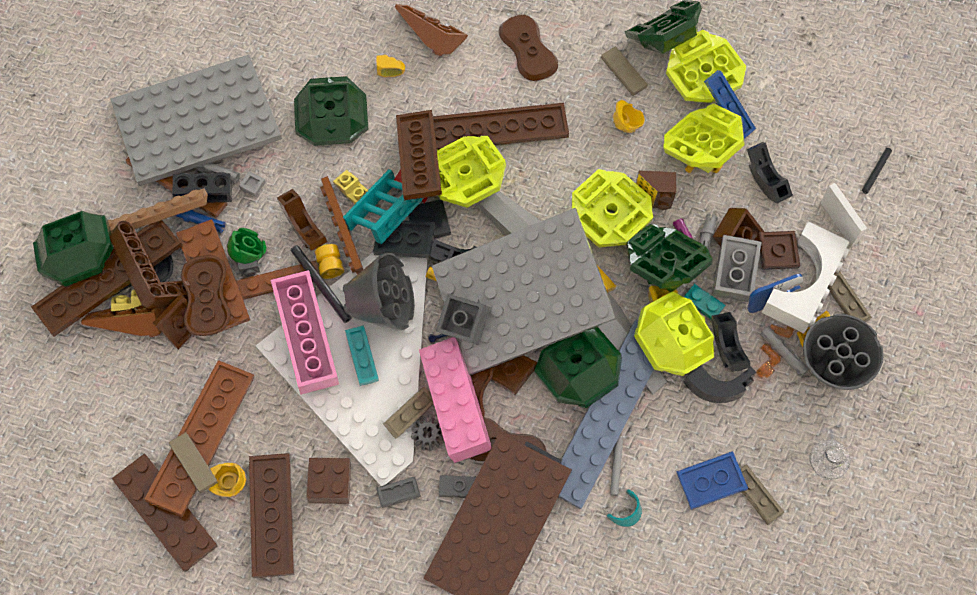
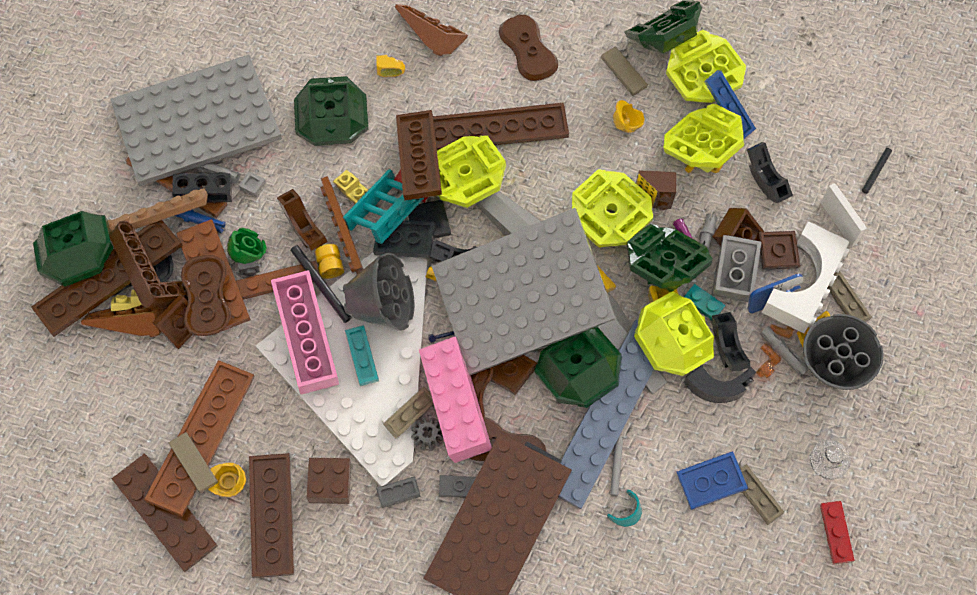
dark grey brick [436,294,491,345] -> none
none -> red plate [820,501,855,565]

